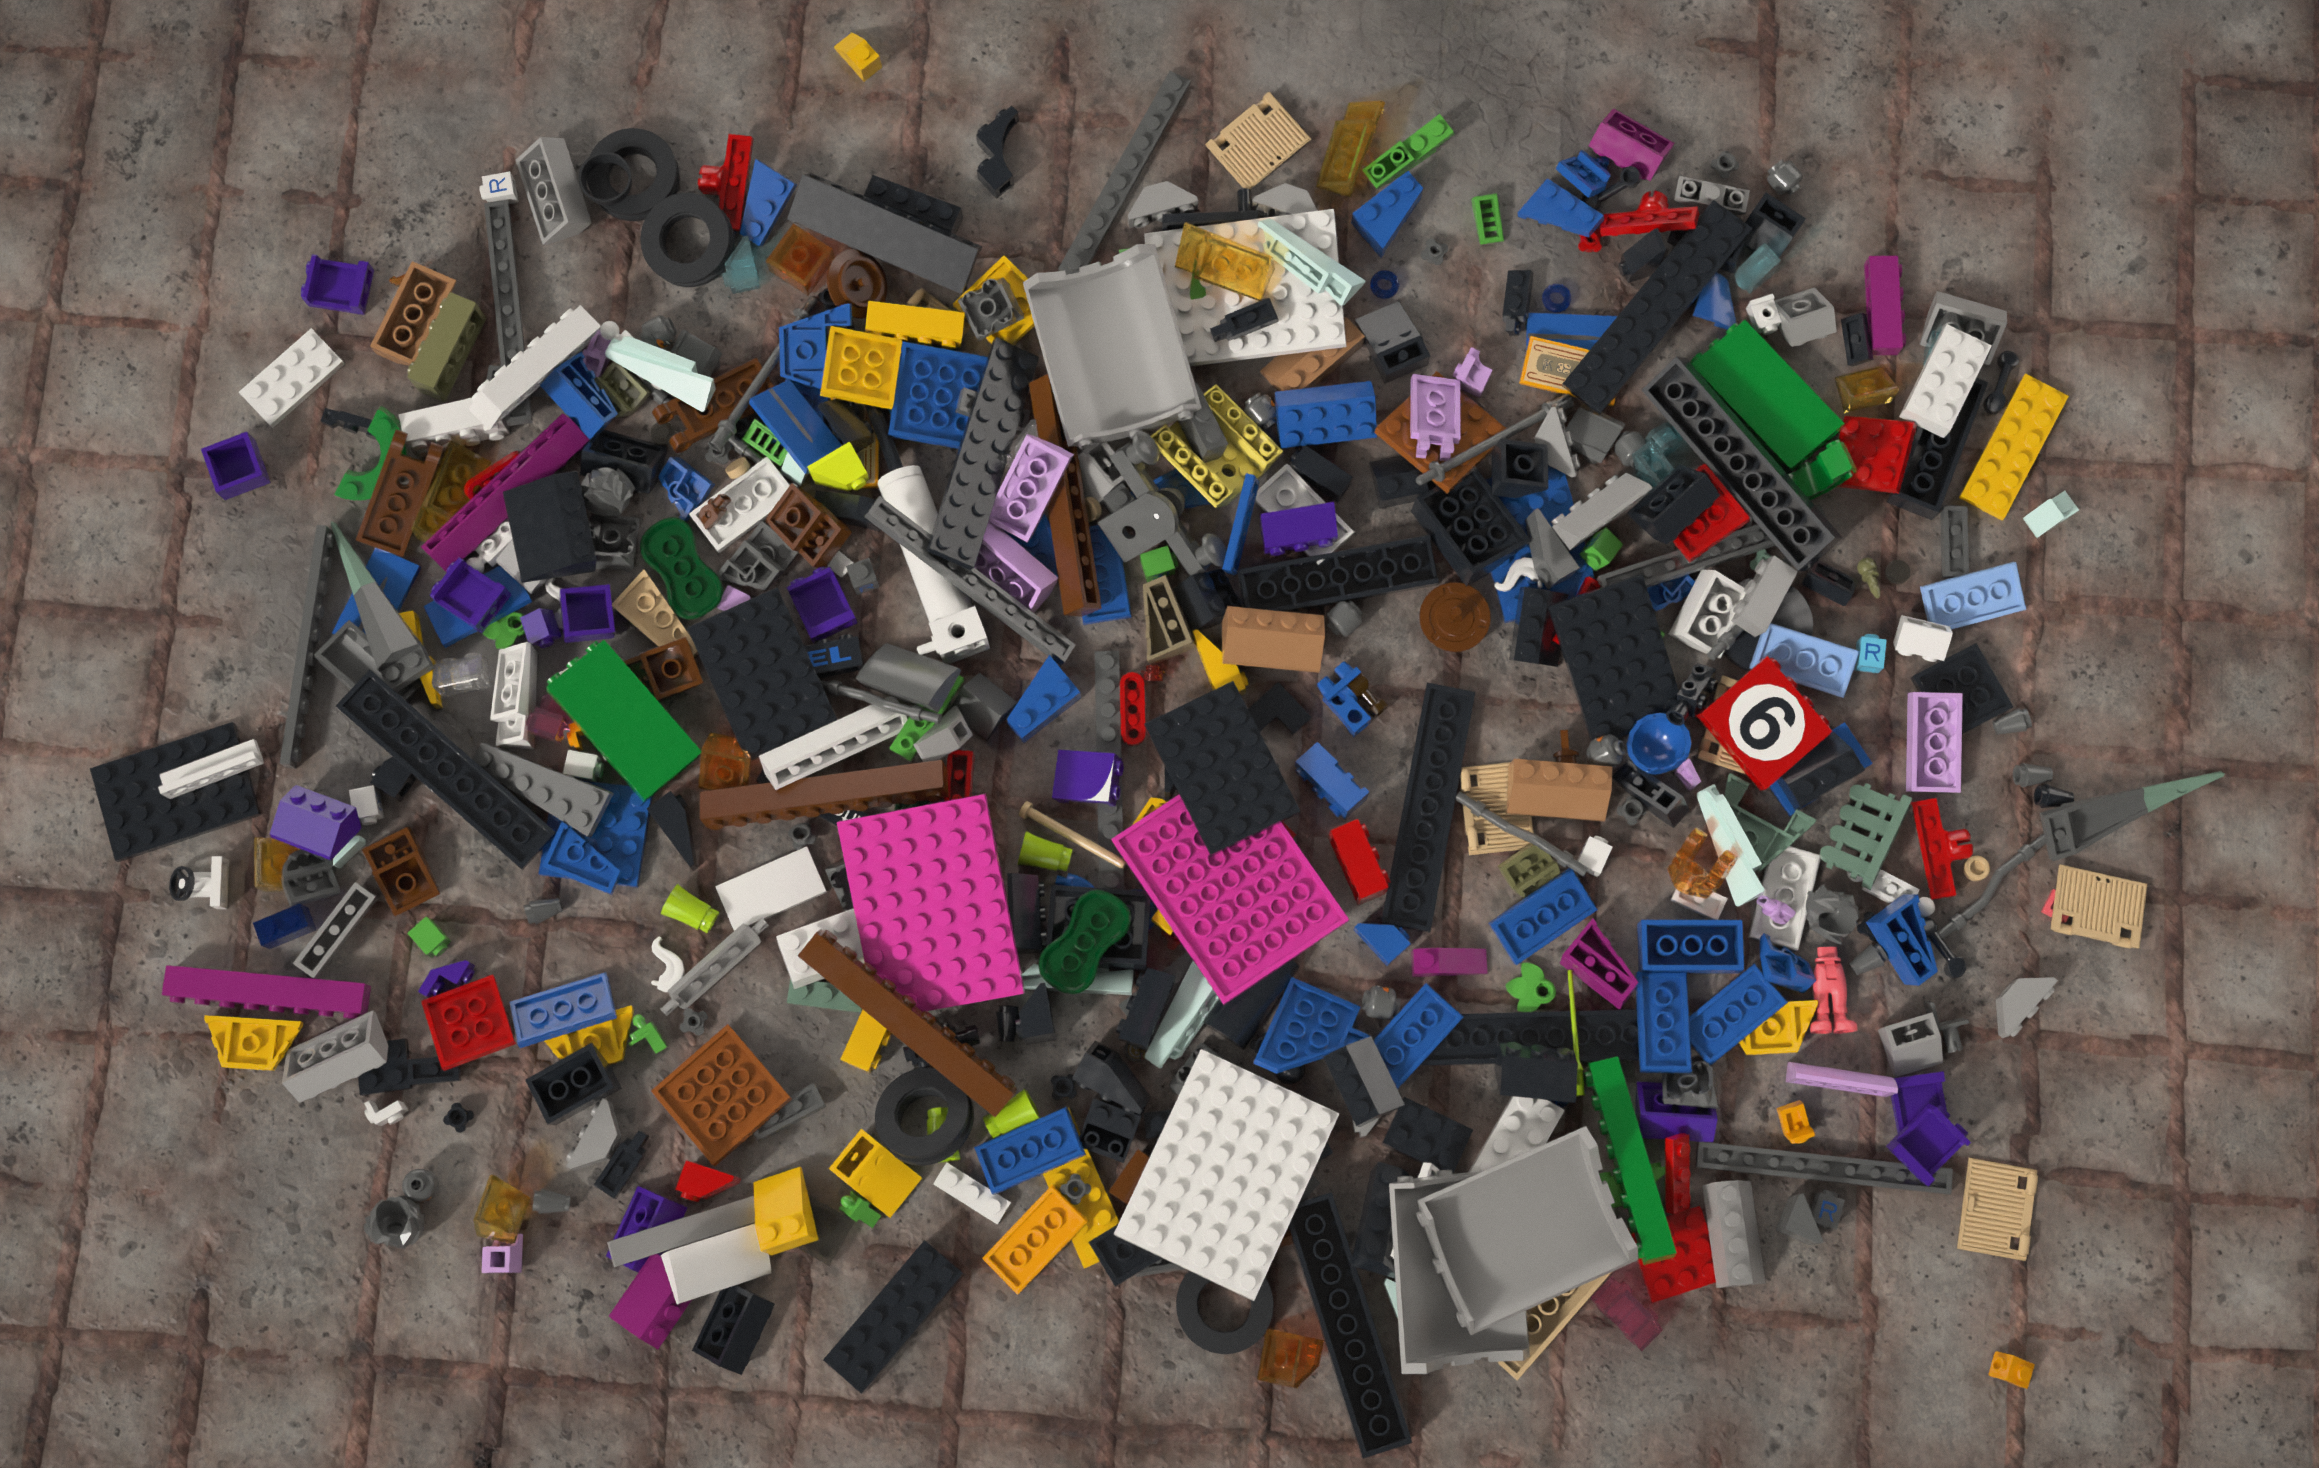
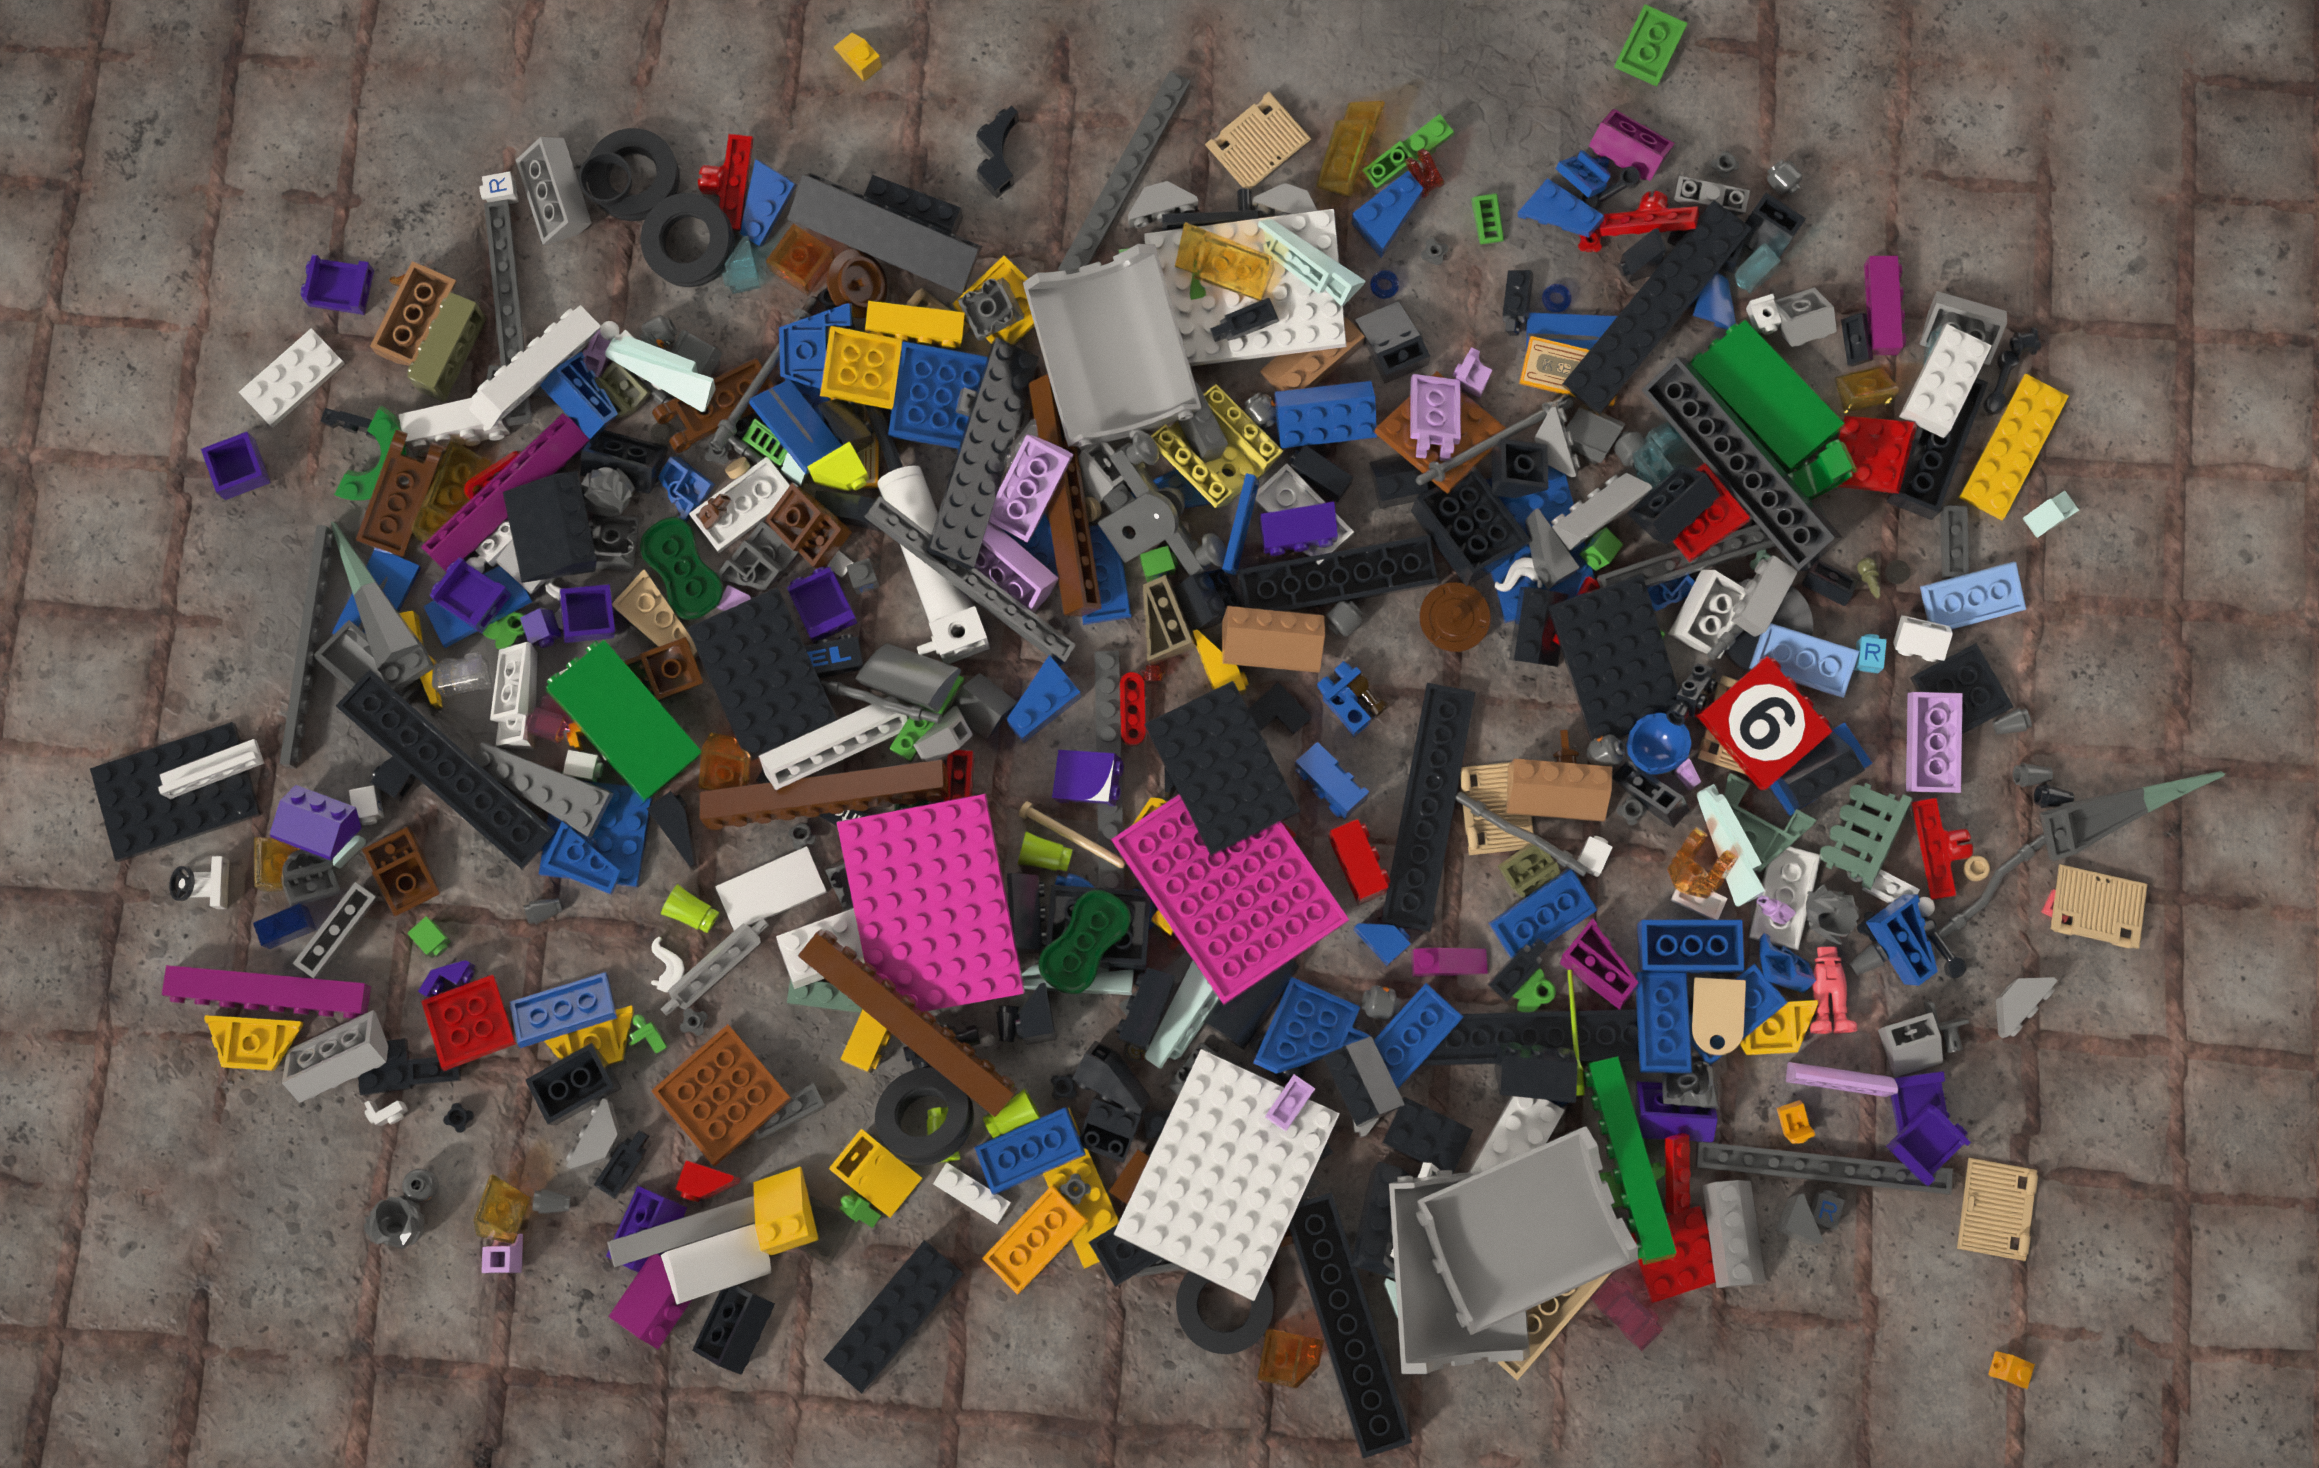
none -> lavender plate [1265,1074,1315,1132]
none -> clear red piece [1405,148,1444,198]
none -> black hinge [1487,938,1548,1002]
none -> bright green plate [1614,4,1688,87]
none -> tan tile [1692,978,1746,1056]
none -> black brick [2009,327,2041,356]

